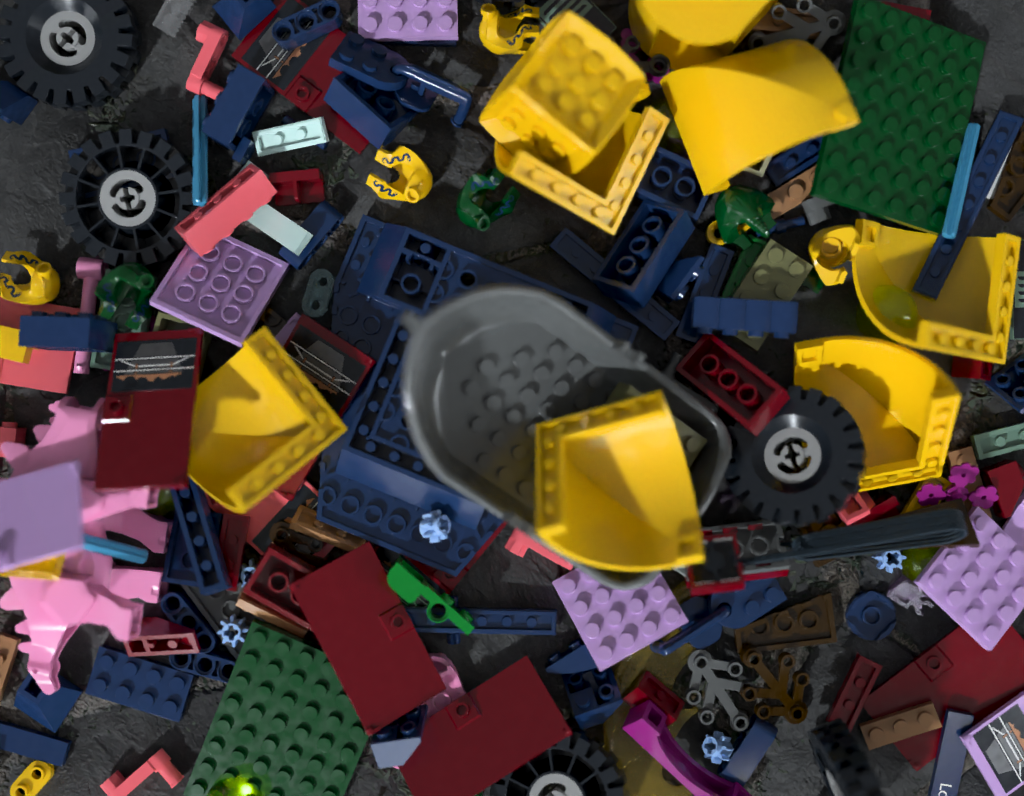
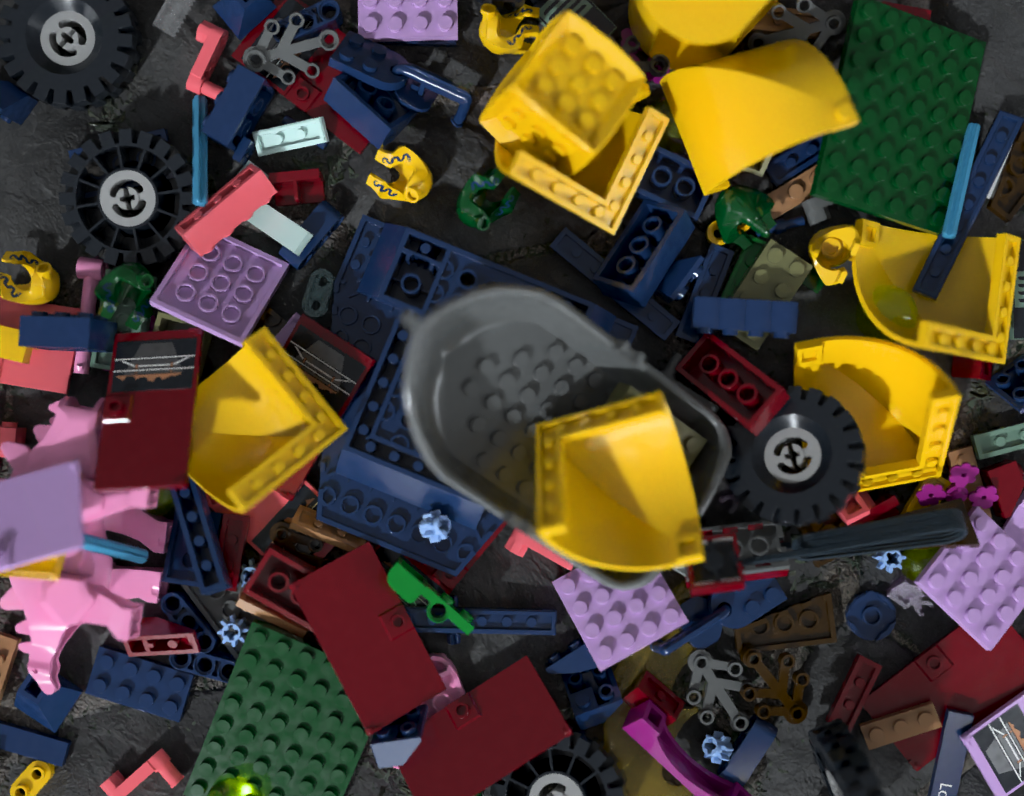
none -> dark grey plant [243,11,339,85]

